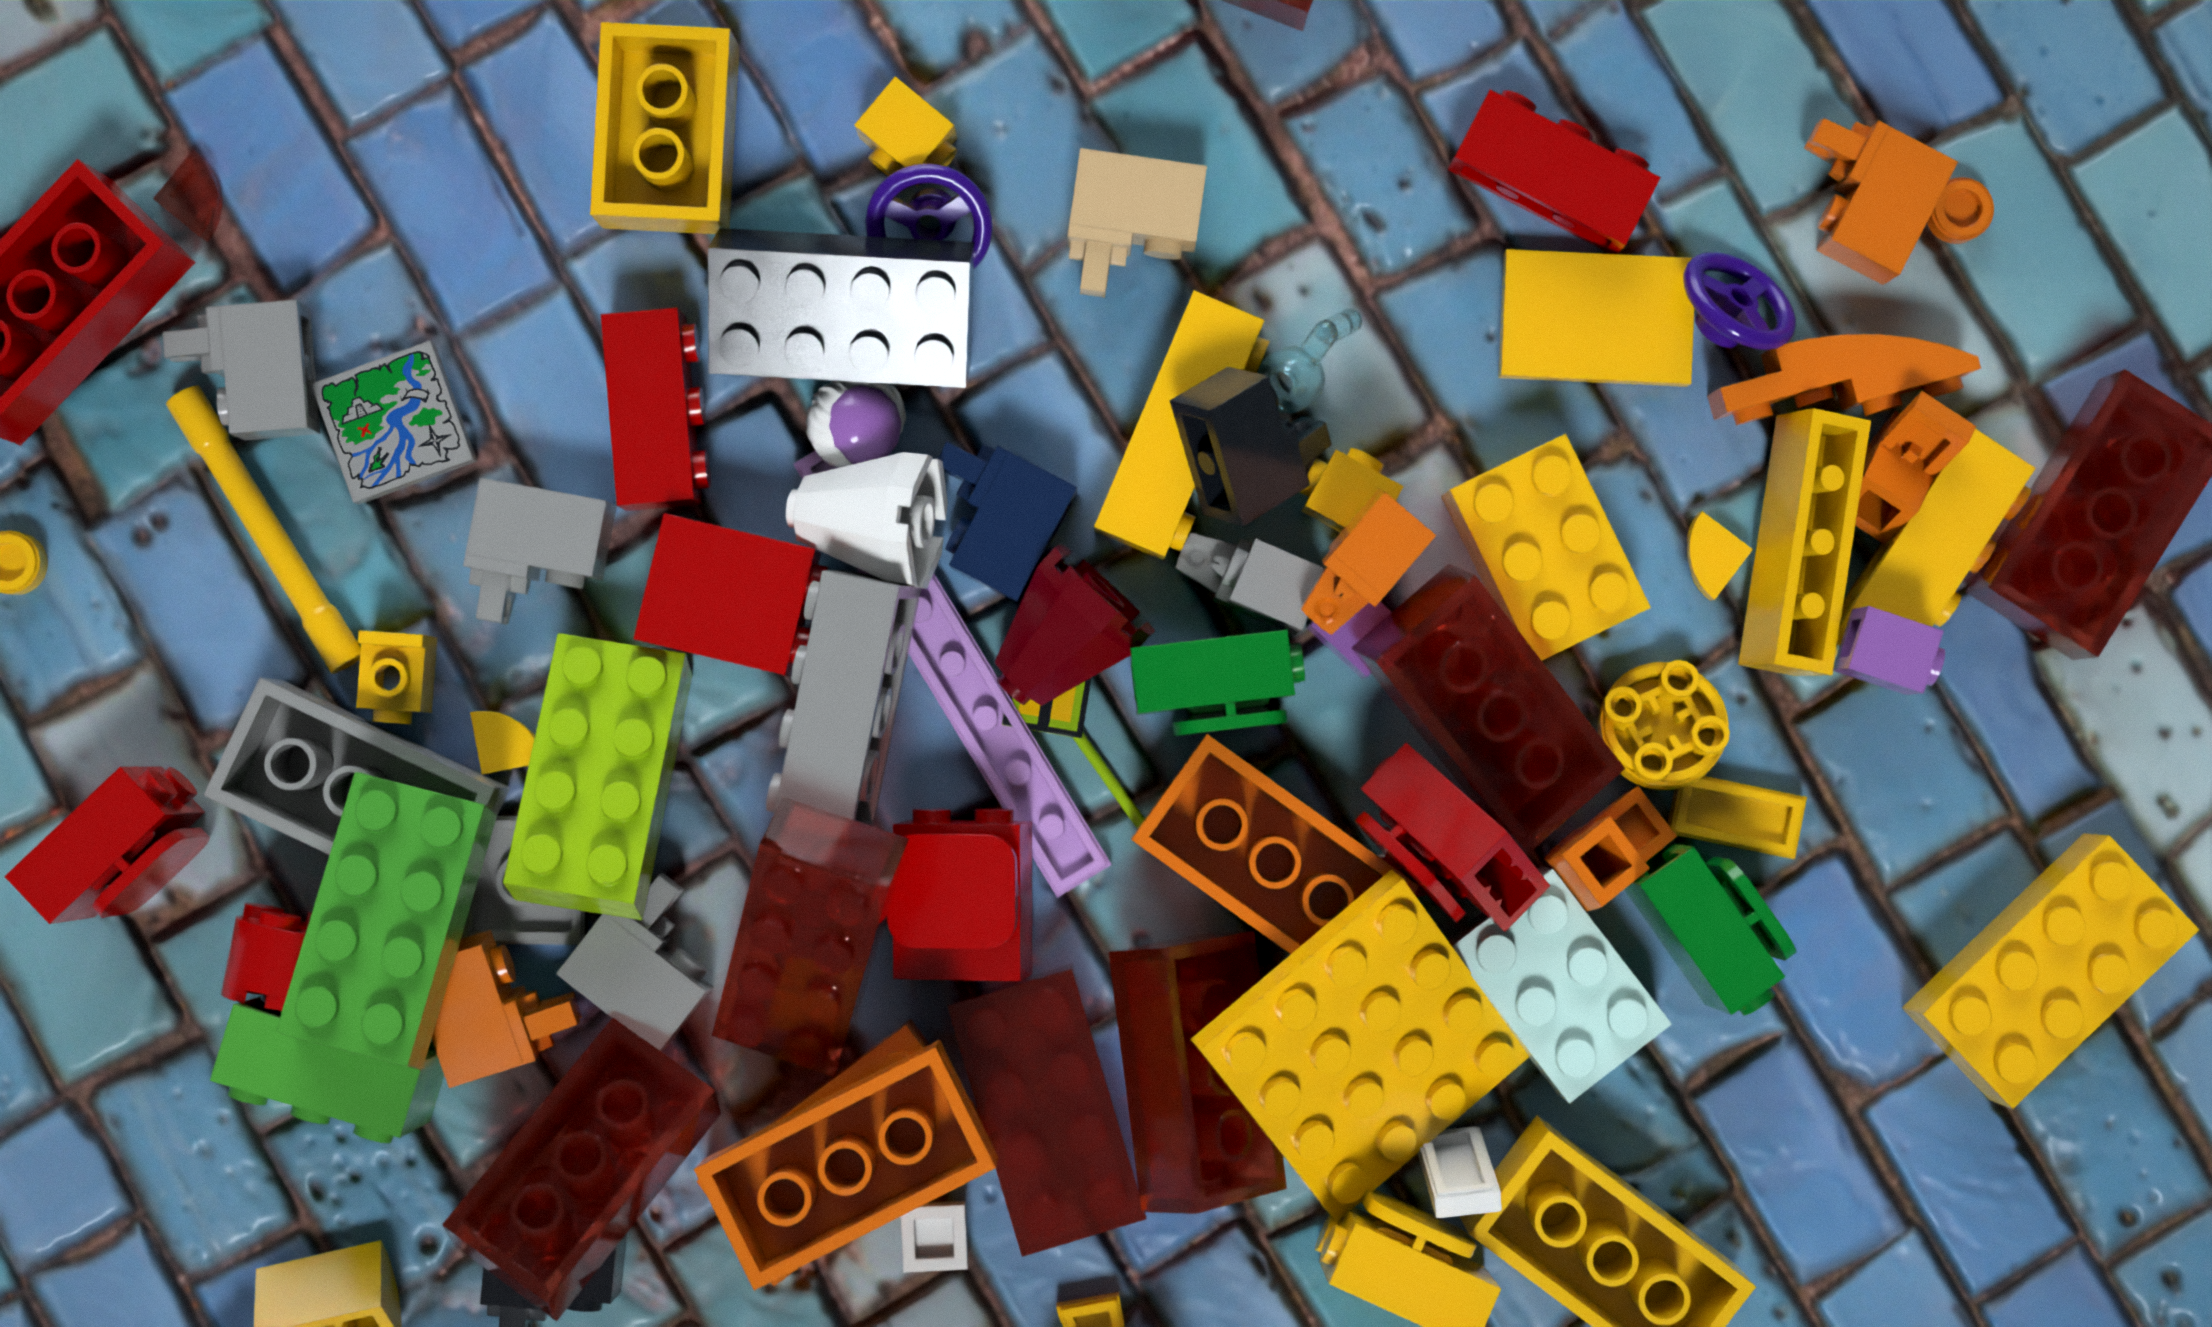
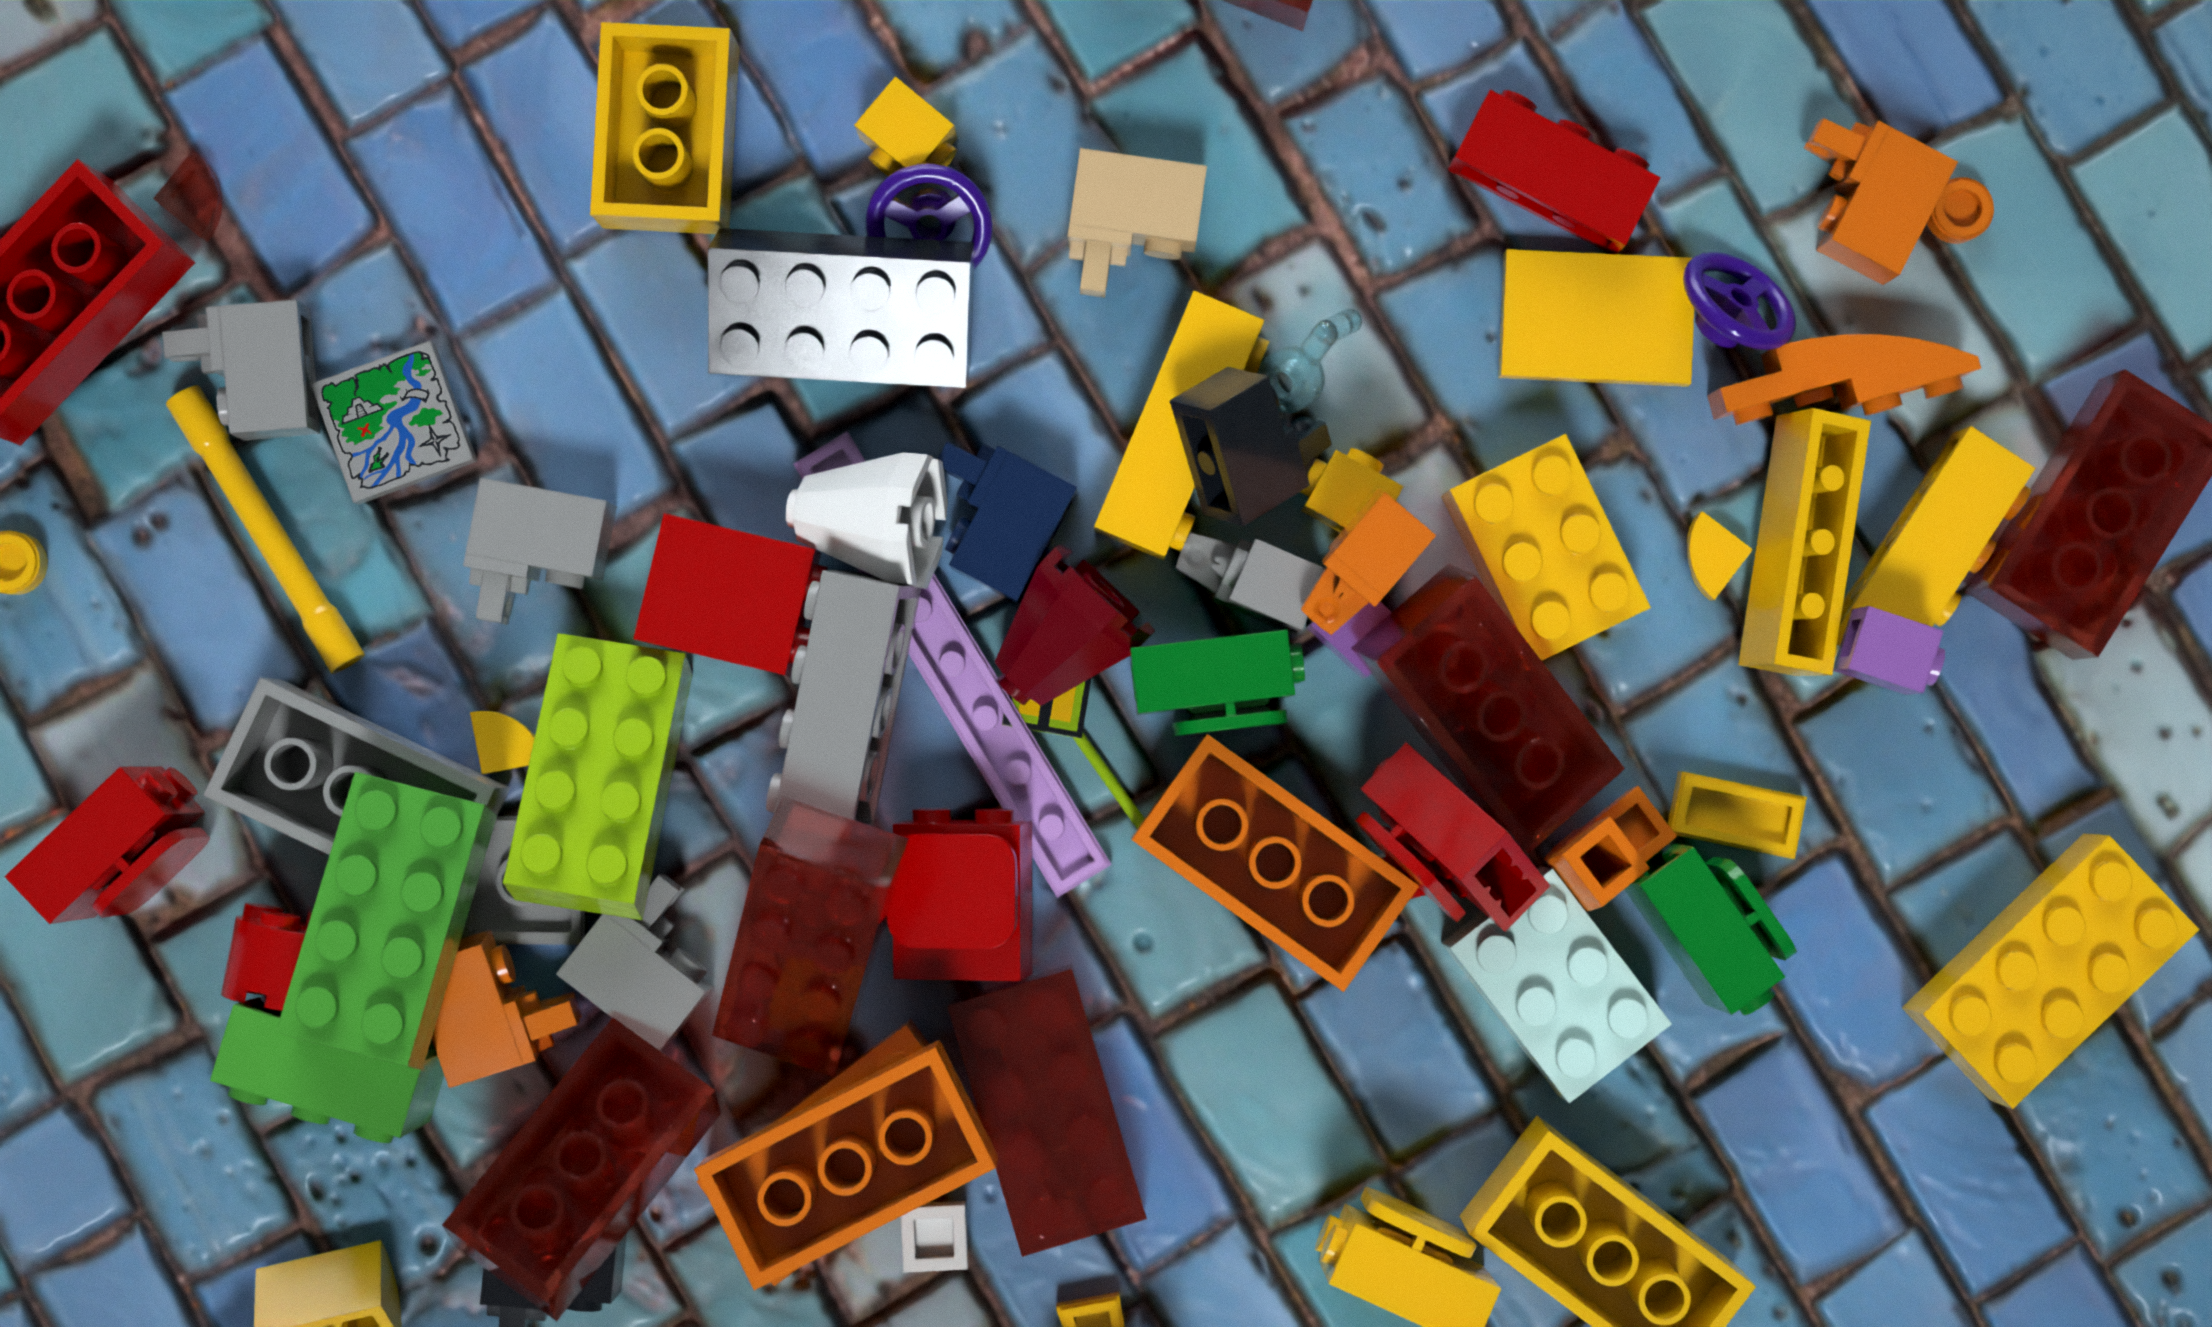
yellow brick [356,630,438,724] -> none
red brick [601,307,711,511] -> none
medium lavender hair [806,380,906,468] -> none
clear red brick [1108,931,1287,1214] -> none
yellow plate [1190,869,1529,1222] -> none
white tile [1418,1126,1502,1218] -> none
yellow tile [1597,660,1730,790] -> none
orange brick [1855,391,1976,545] -> none

